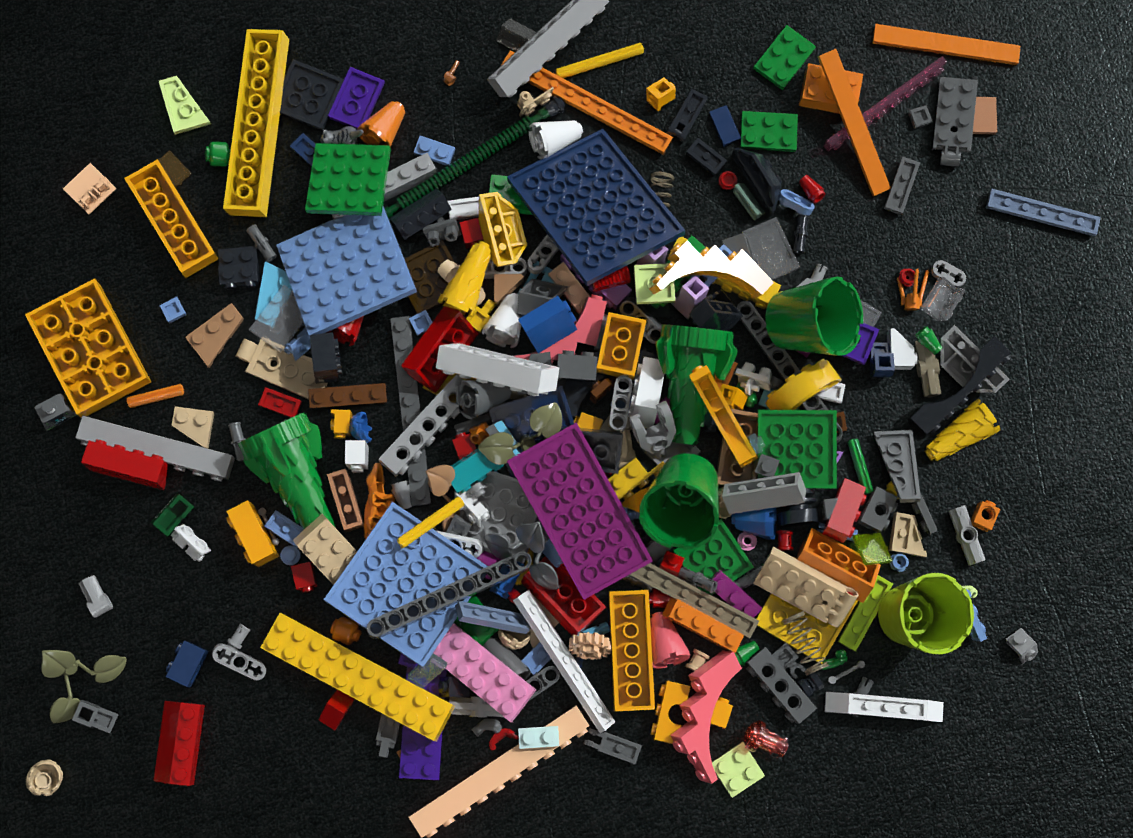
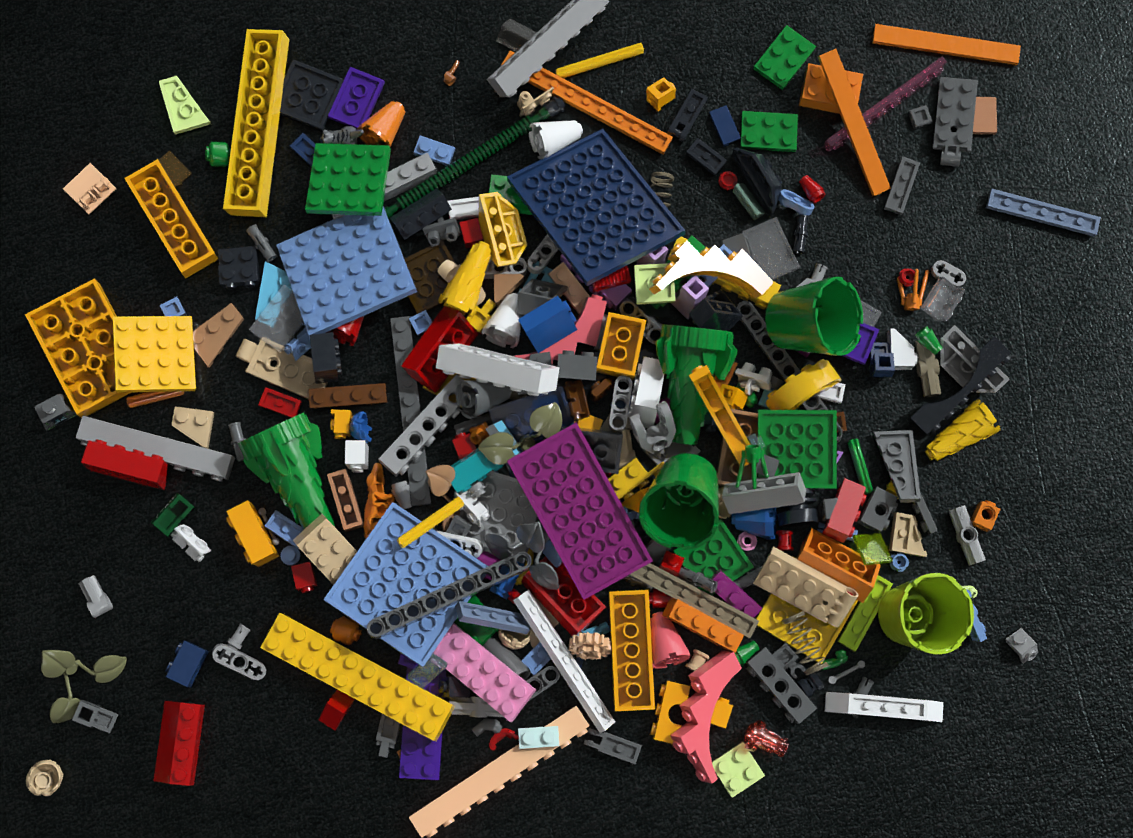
none -> yellow plate [113,316,196,393]
none -> reddish brown hinge [564,379,590,422]
none -> green plant [735,445,769,489]

